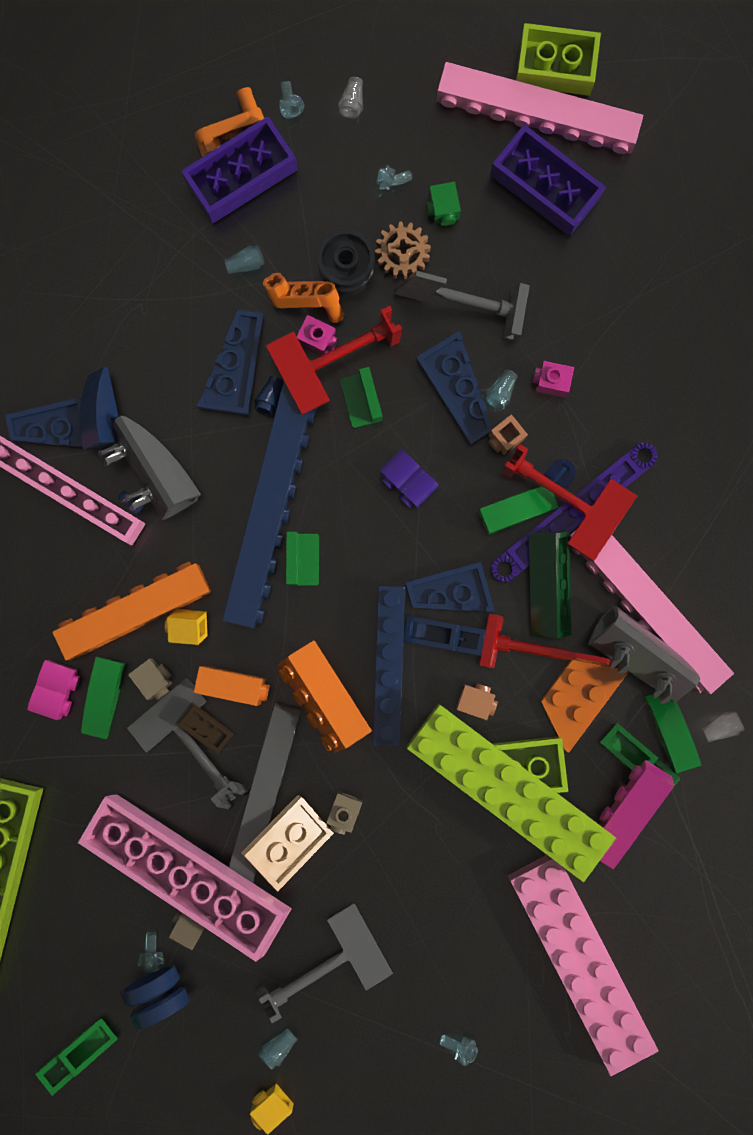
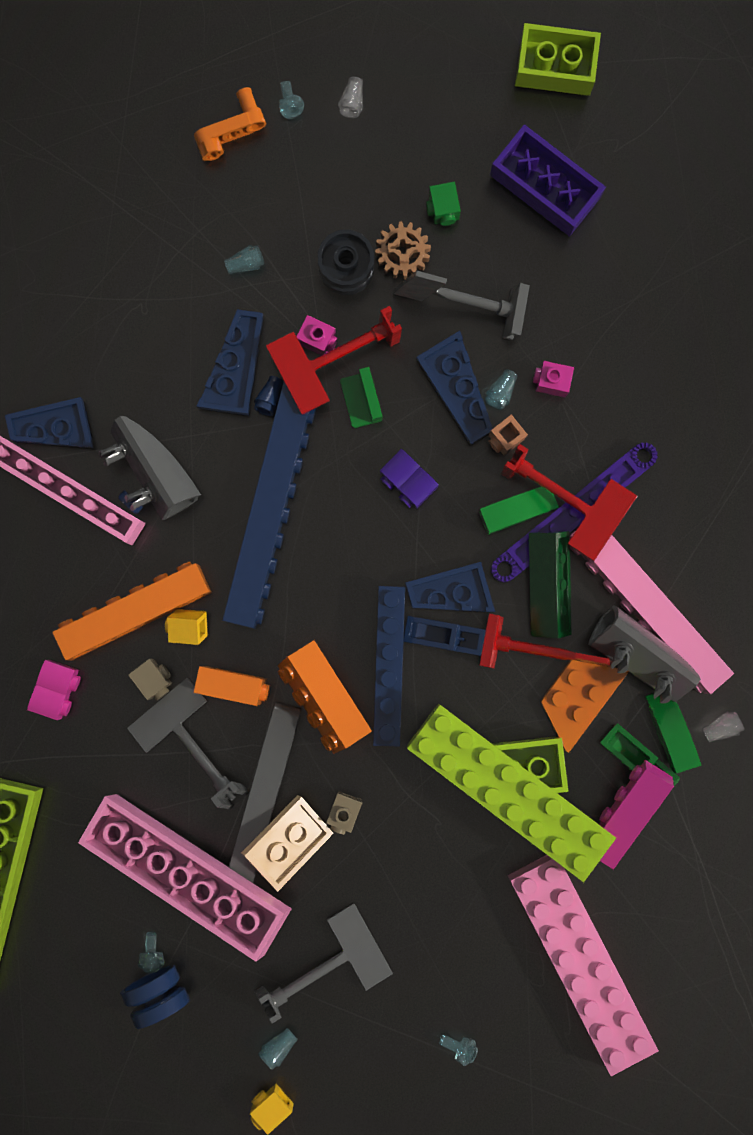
green slope [35,1018,117,1096] -> none
dark blue slope [80,367,118,450] -> none
green slope [81,657,125,739] -> none
dark tan brick [169,910,205,950] -> none
dark brown plate [176,702,234,755] -> none
dark purple brick [181,116,298,224] -> none
orange beam [263,273,345,323] -> none
green panel [286,532,319,586] -> none
clear light blue plate [376,165,412,191] -> none
bright pink brick [437,62,643,154] -> none
nougat brick [455,683,498,720] -> none
clear blue tile [544,459,576,489] -> none

